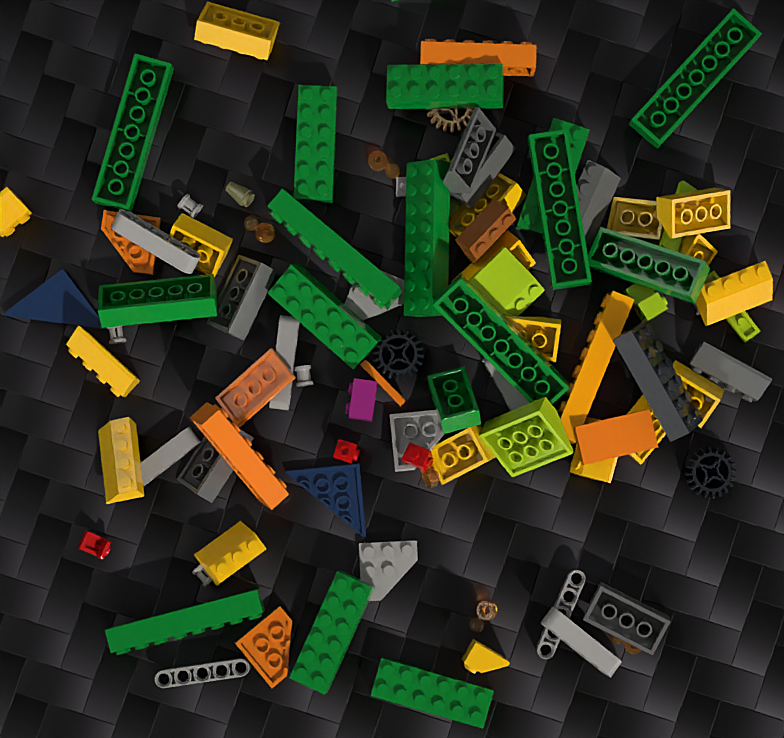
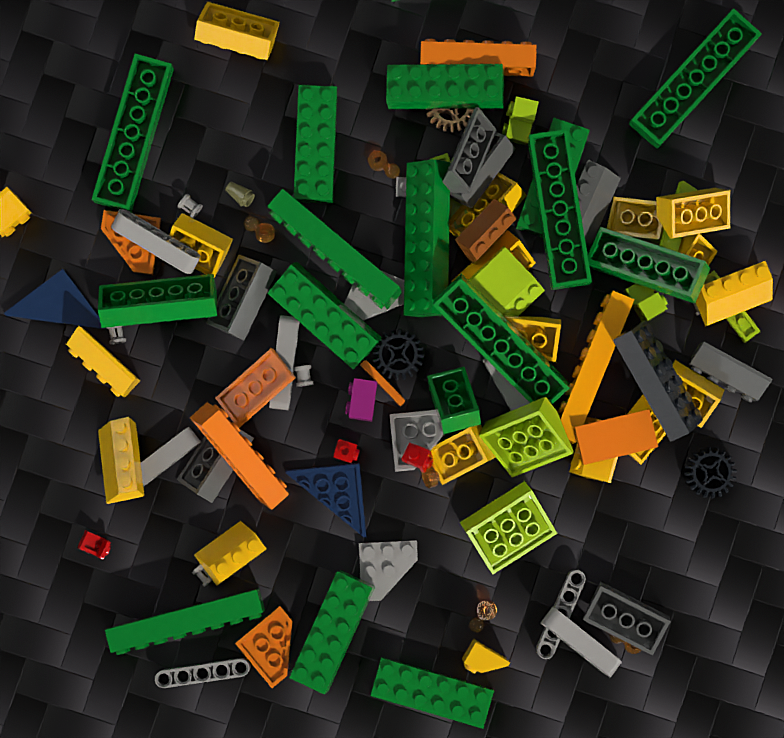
none -> lime slope [460,481,557,575]
none -> lime brick [502,96,539,145]

